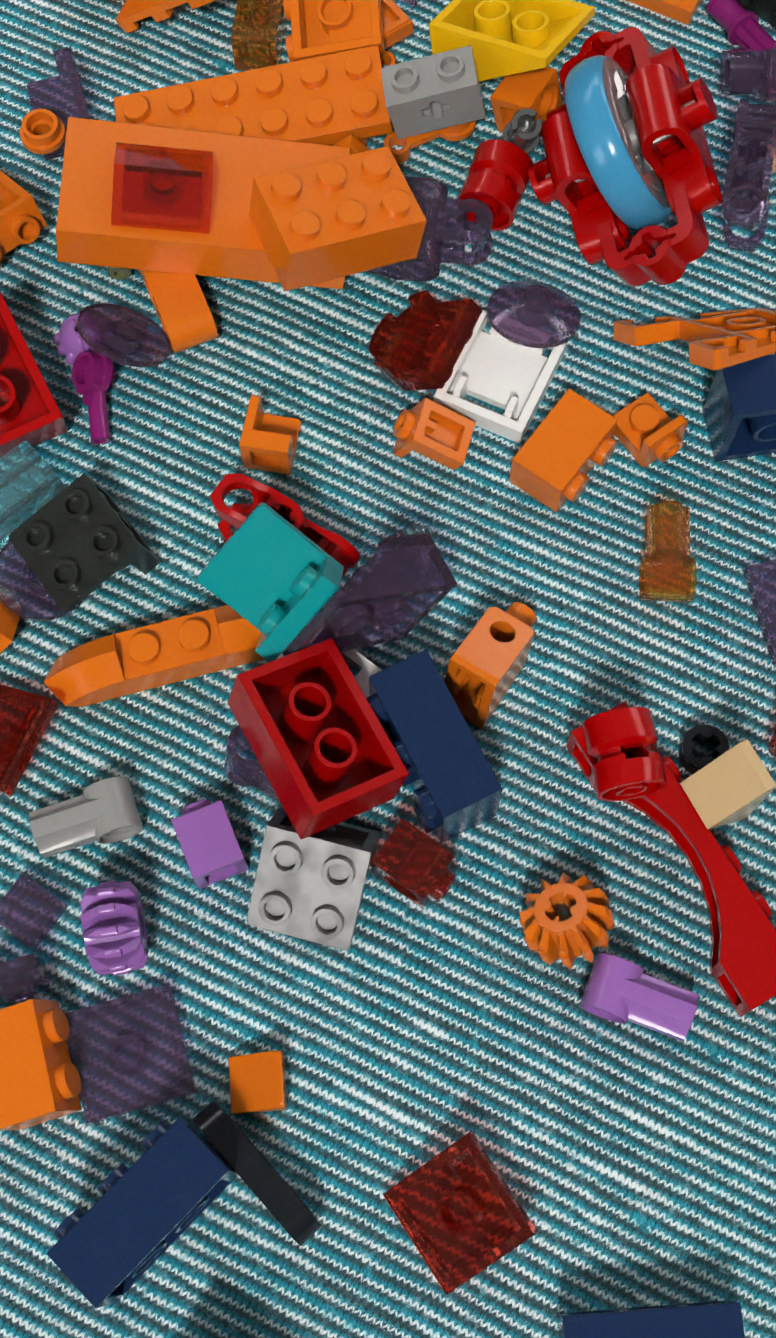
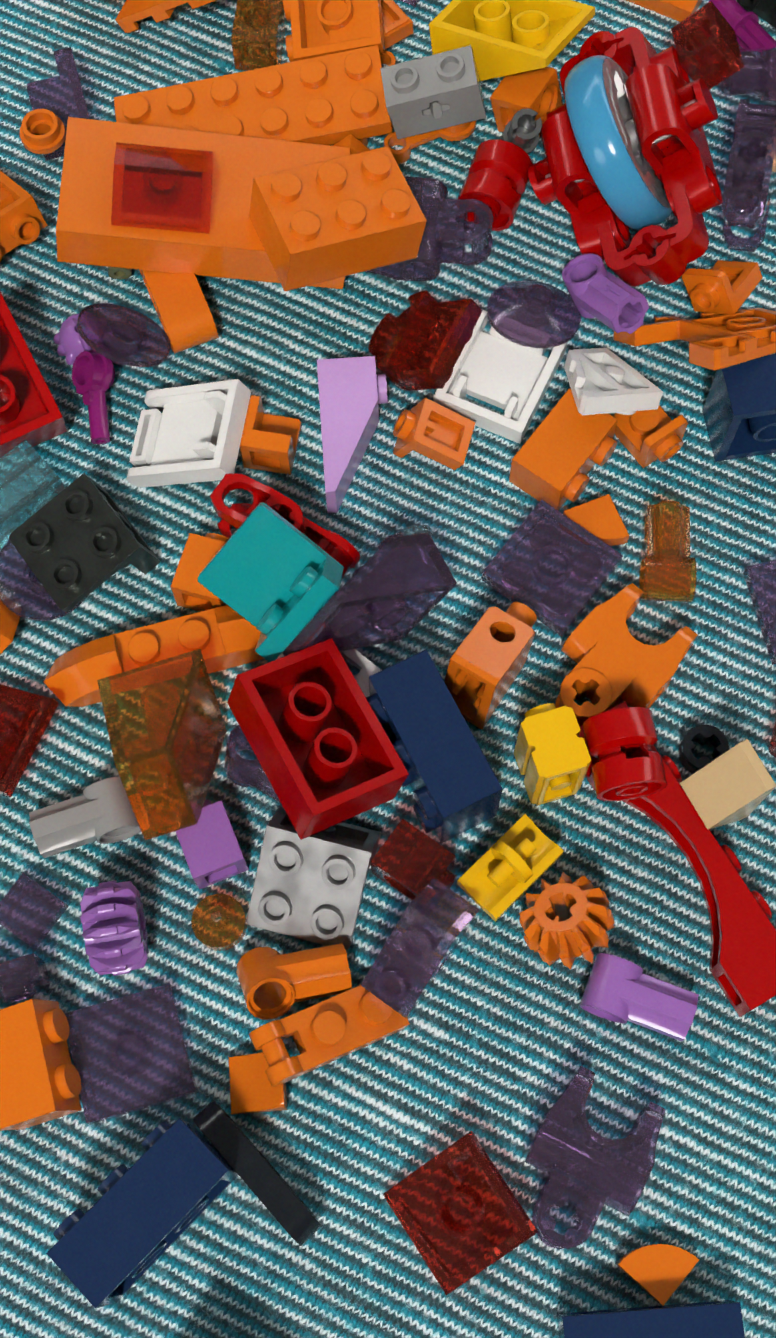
none -> clear orange slope [97,649,227,840]
none -> white container [126,379,251,487]
none -> orange brick [171,533,229,612]
none -> clear orange tile [191,894,247,951]
none -> orange piece [236,943,352,1020]
none -> orange plate [249,974,410,1087]
none -> lavender slope [317,356,388,513]
none -> clear purple brick [361,878,479,1018]
none -> yellow hips [457,814,564,922]
none -> clear purple plate [481,499,623,637]
none -> yellow brick [514,703,591,806]
none -> clear purple piece [524,1066,665,1250]
none -> orange piece [555,583,698,727]
none -> medium lavender piece [562,253,649,334]
none -> orange tile [562,494,629,546]
none -> white wing [564,348,663,416]
none -> orange tile [616,1244,699,1306]
none -> clear red brick [671,1,745,90]
none -> orange bracket [682,260,763,315]

